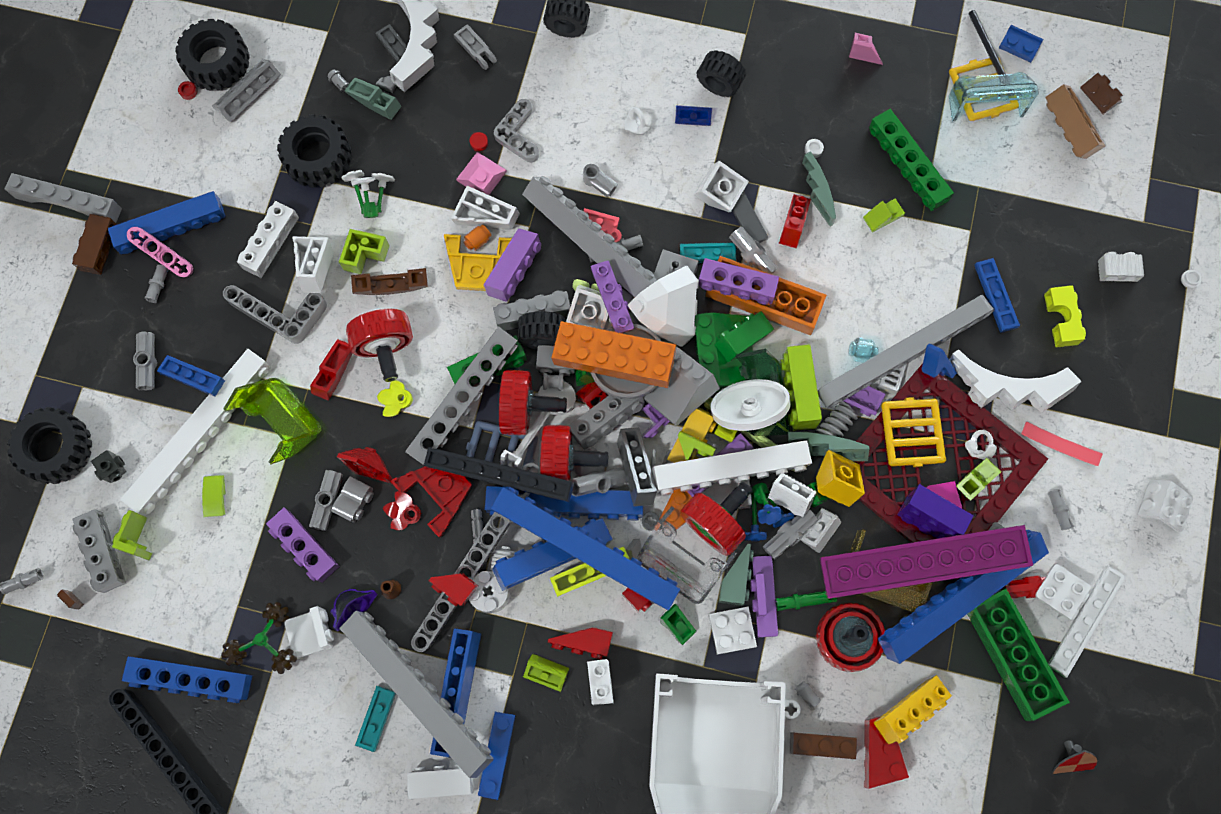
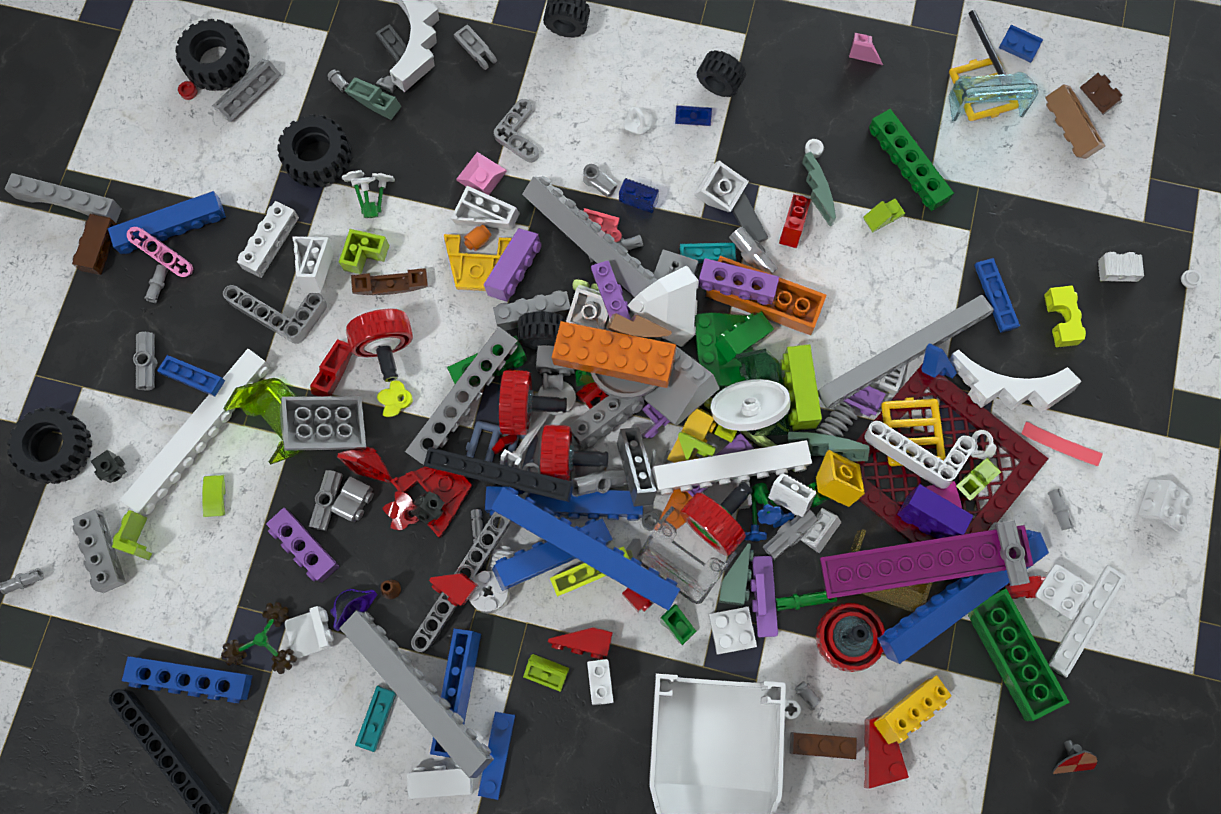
reddish brown tile [57,589,84,610] -> none
red tile [470,132,488,151] -> none
clear light blue head [849,338,879,363] -> none
none -> light grey slope [280,396,366,451]
none -> pearl dark grey brick [410,491,445,524]
none -> red tile [492,435,517,454]
none -> medium nougat slope [606,313,672,338]
none -> clear blue brick [619,178,659,213]
none -> white beam [865,421,975,489]
none -> light grey piece [995,520,1030,586]

